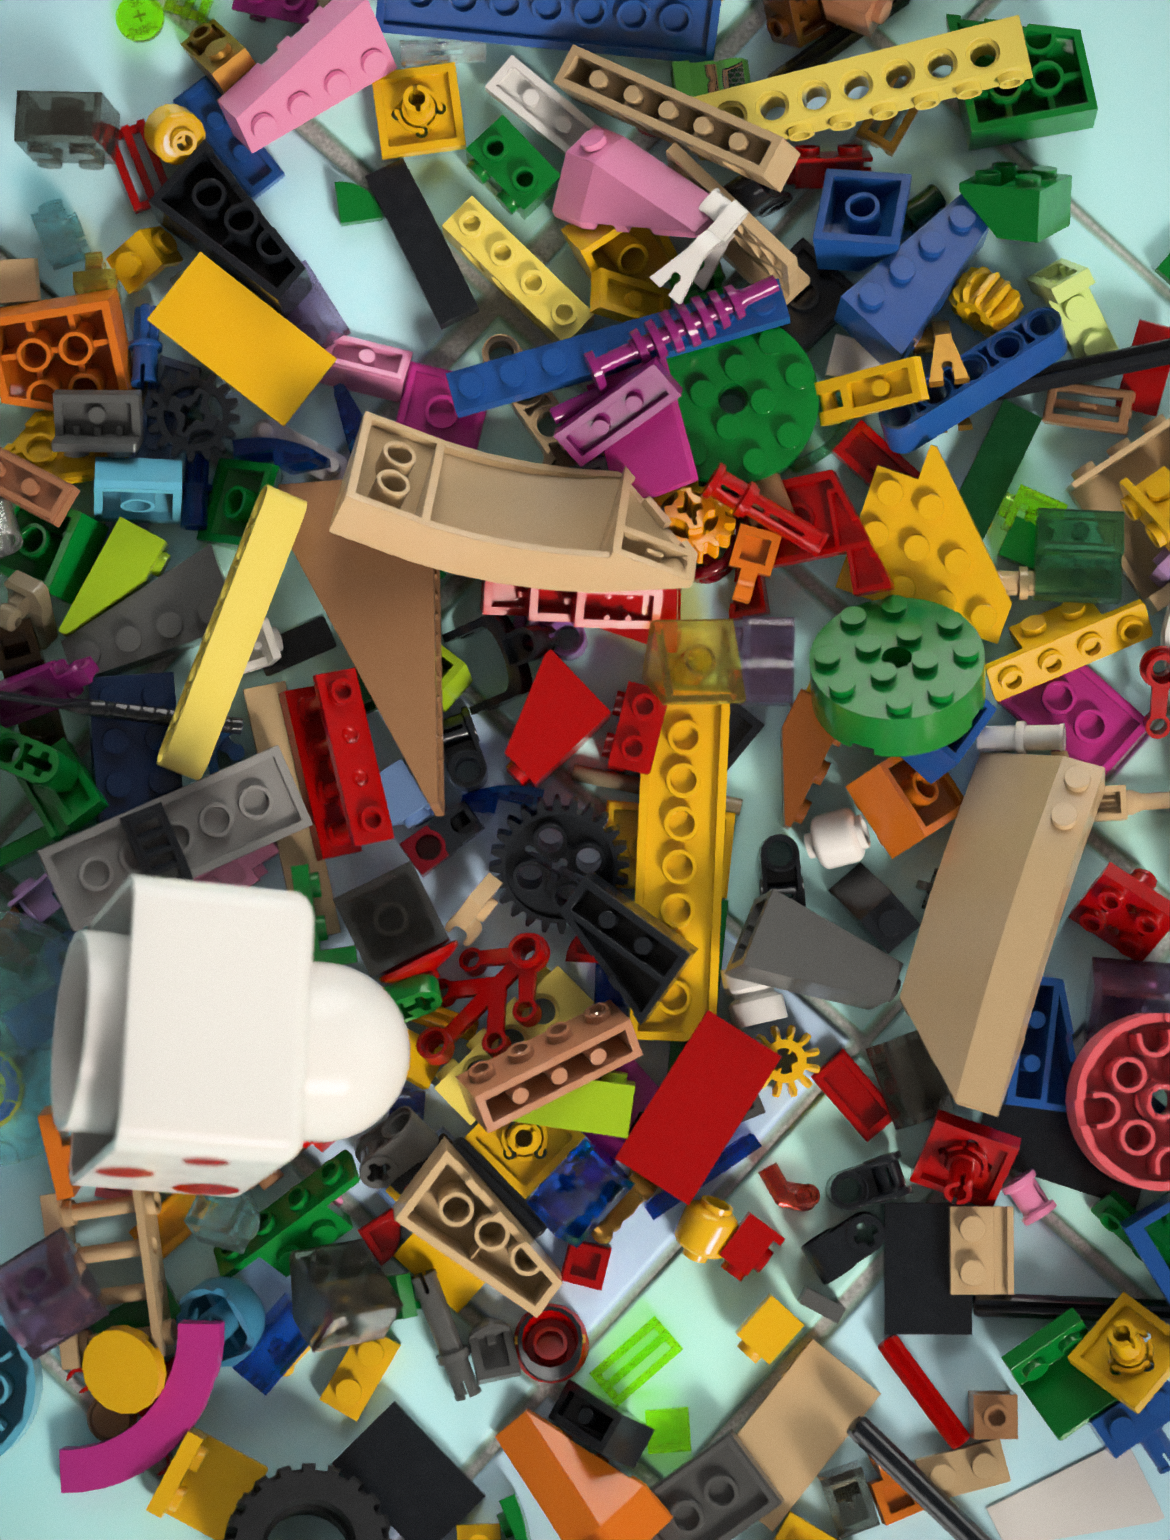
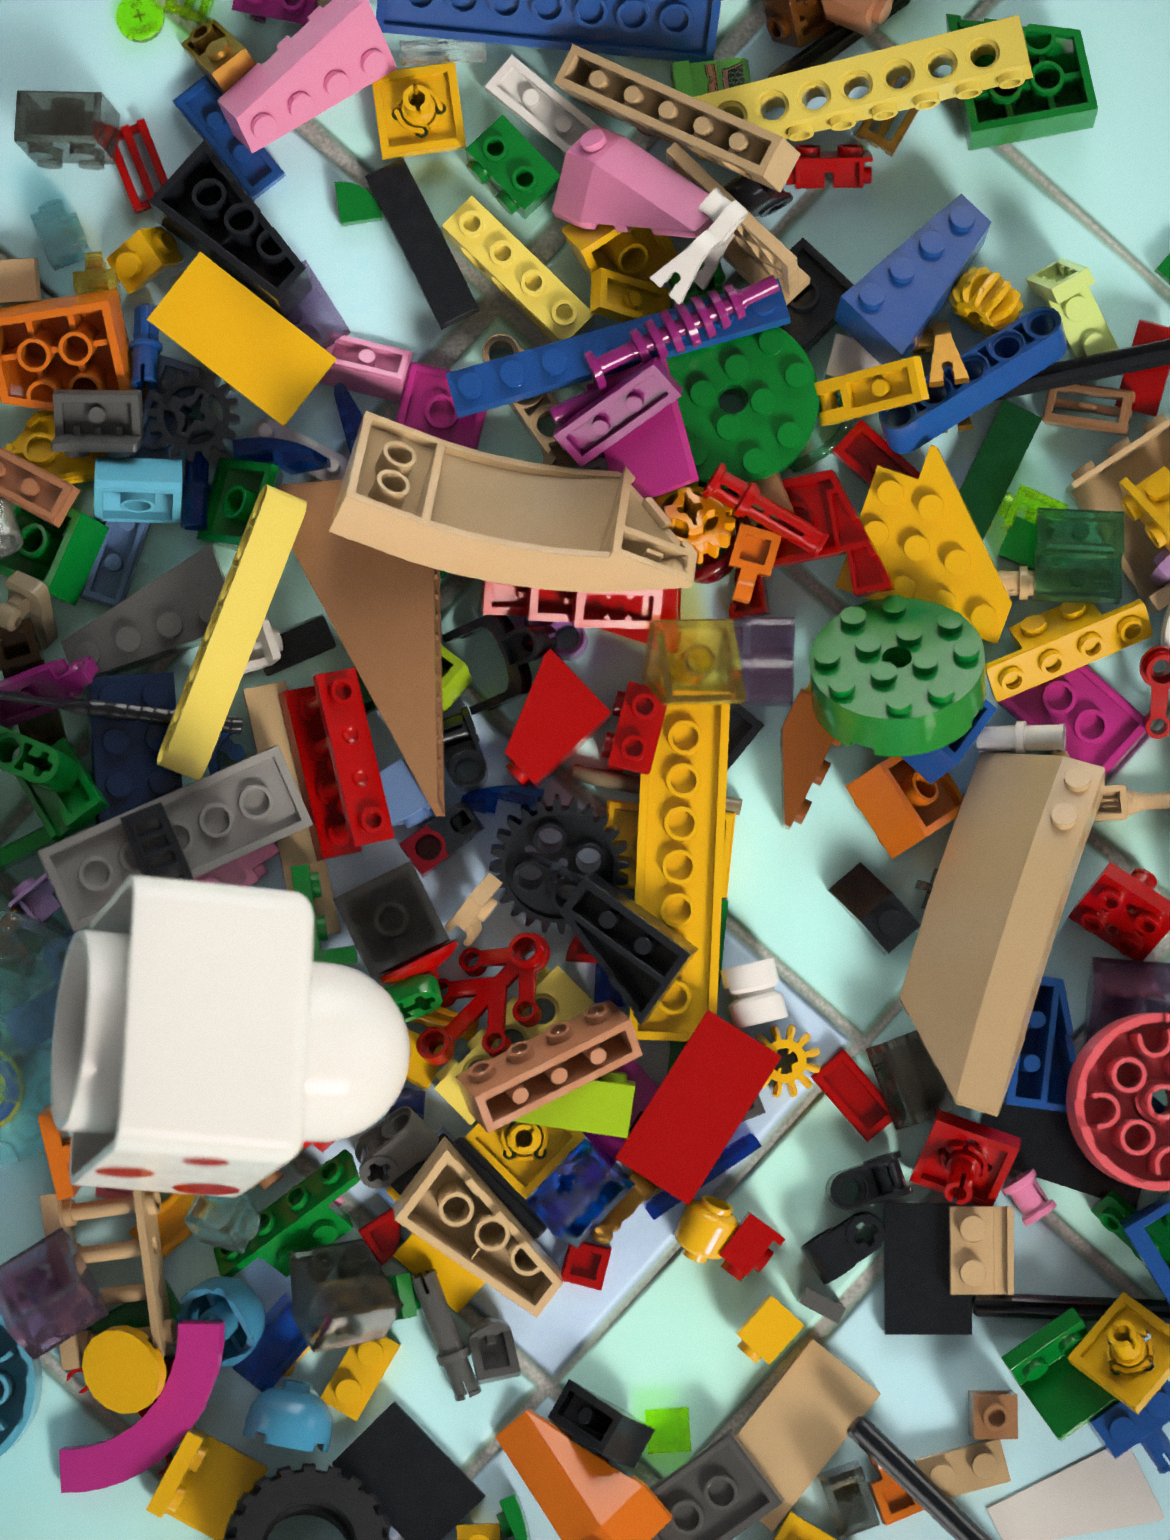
lime slope [58,517,171,637] -> none
medium nougat piece [87,1399,138,1441] -> none
yellow head [144,104,206,165] -> none
red piece [513,1303,589,1383] -> none
clear neon green tile [589,1315,683,1407] -> none
dark grey slope [724,889,904,1010] -> none
black piece [758,834,806,907] -> none
clear red arm [758,1162,820,1212] -> none
white head [804,808,871,869] -> none
blue slope [813,169,912,272] -> none
red axle [878,1335,970,1449] -> none
dark green pin [902,184,947,234] -> none
green slope [959,161,1072,243] -> none
none -> dark azure cylinder [242,1379,333,1453]

